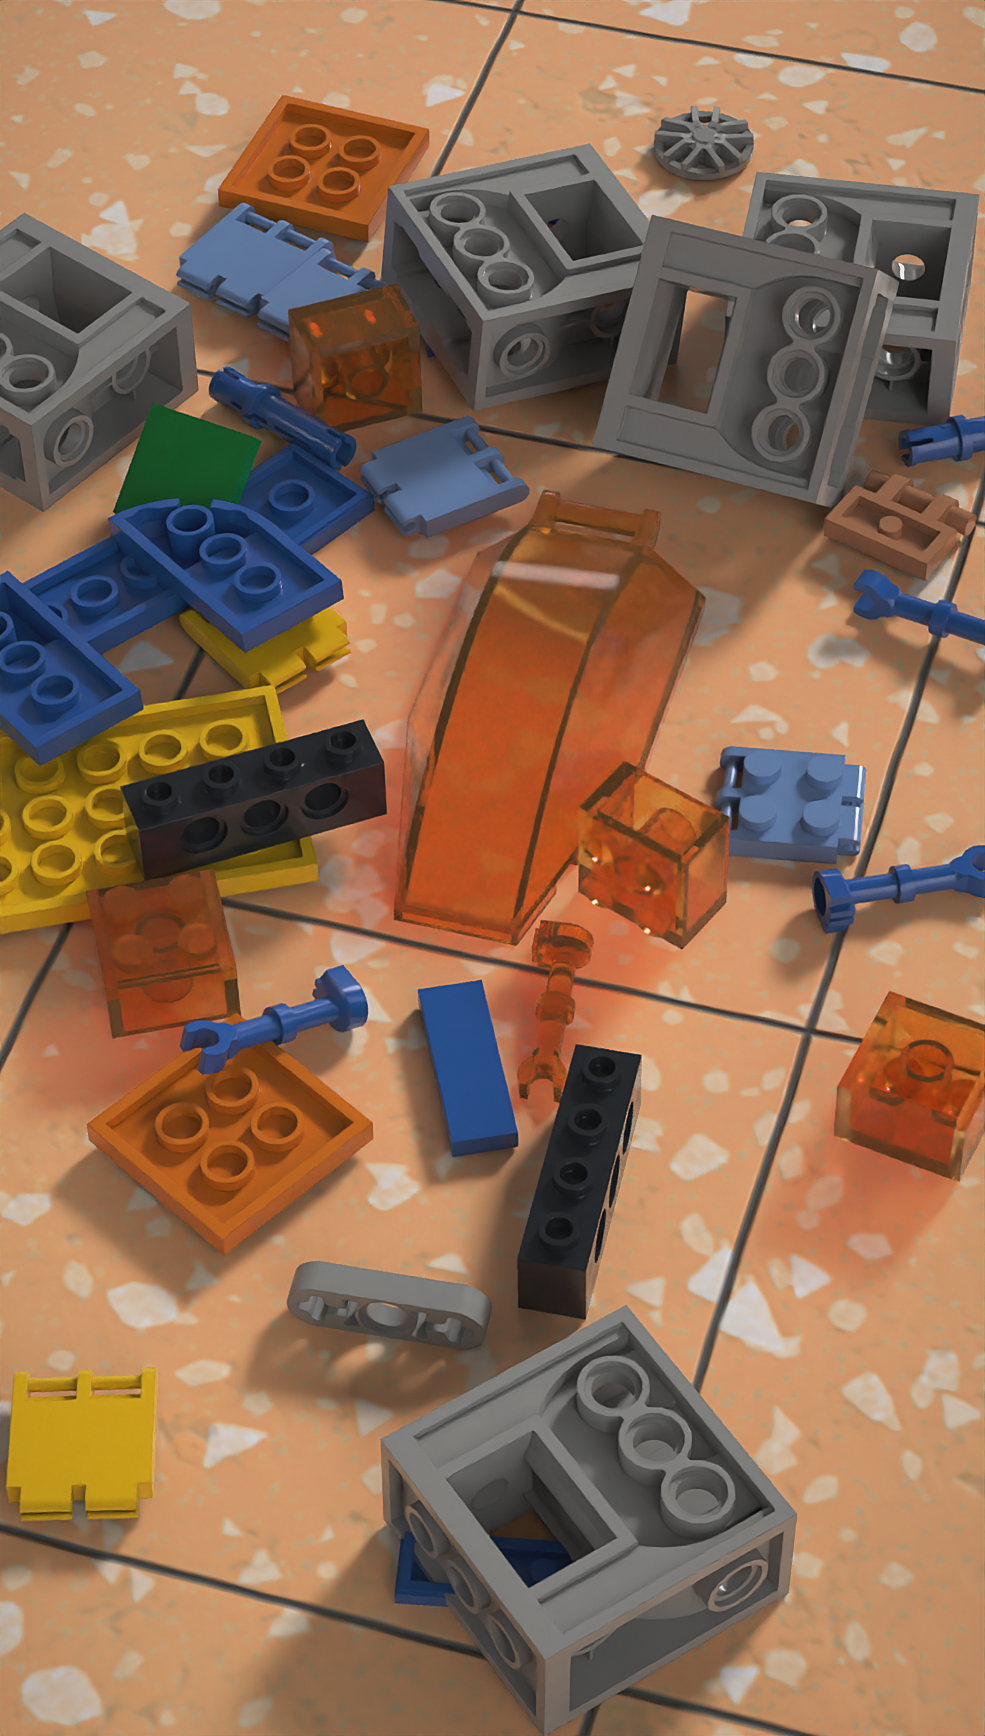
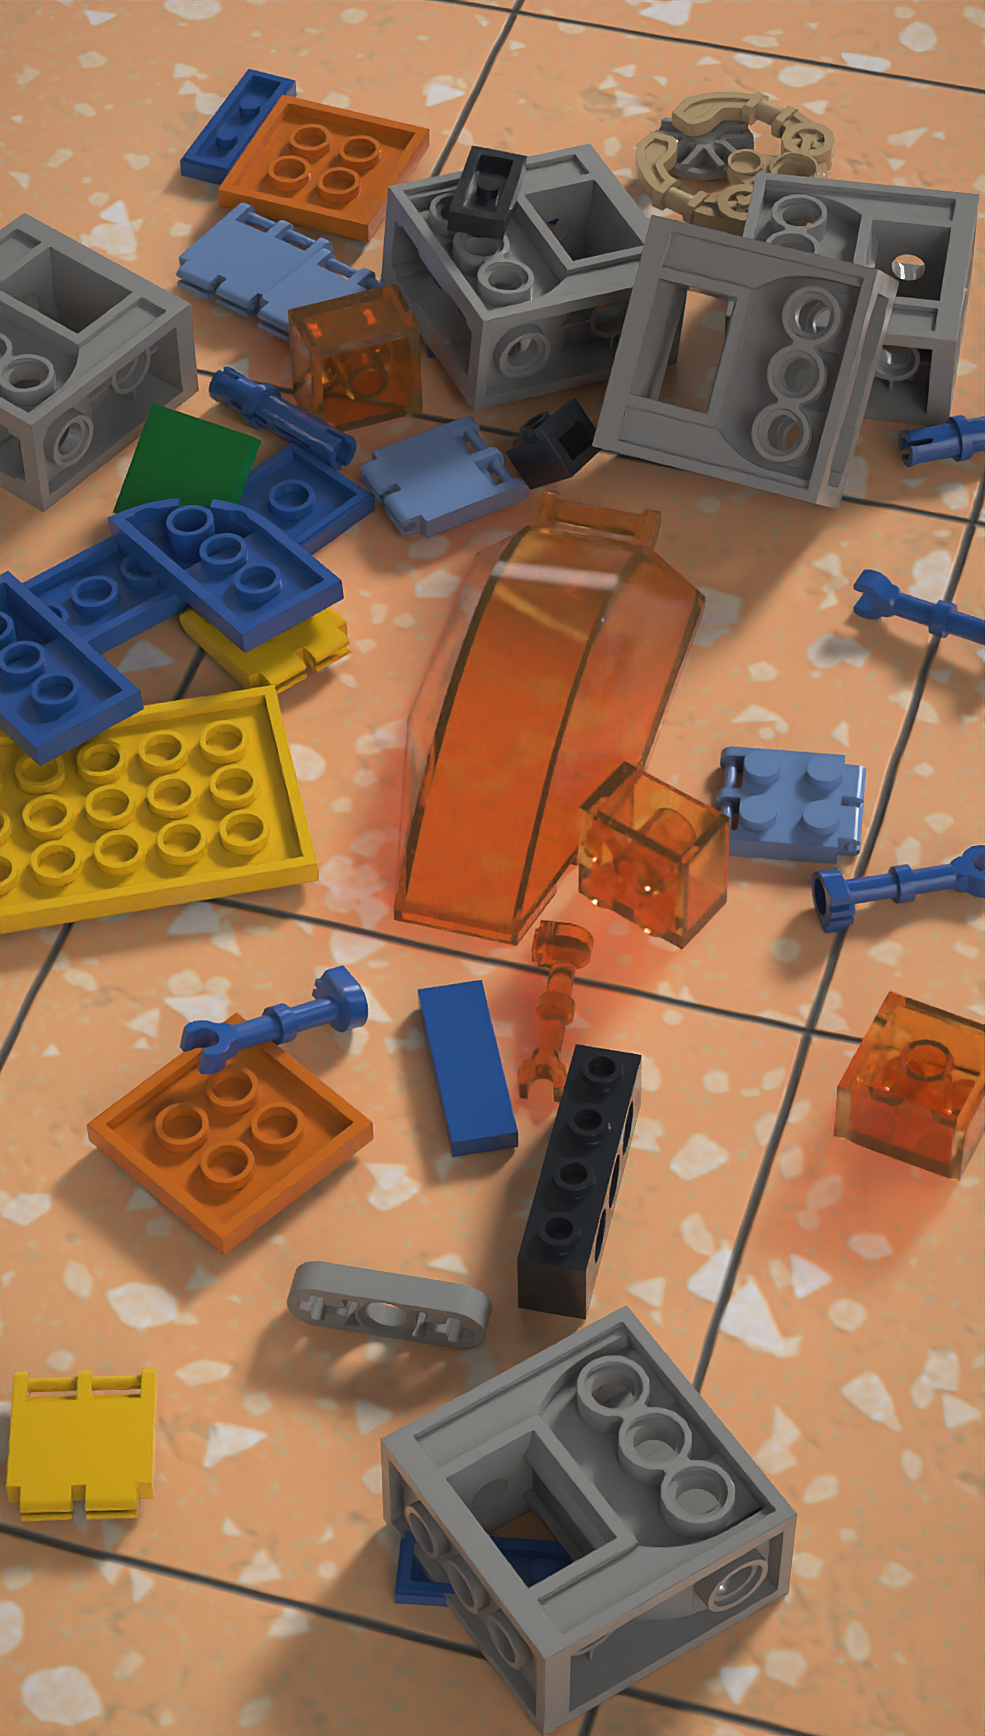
clear orange brick [86,869,241,1039] -> none
black brick [120,719,387,882] -> none
nougat plate [824,470,977,581] -> none
none -> blue tile [180,69,297,185]
none -> black plate [447,145,527,240]
none -> black brick [505,397,602,490]
none -> tan piece [636,92,835,236]

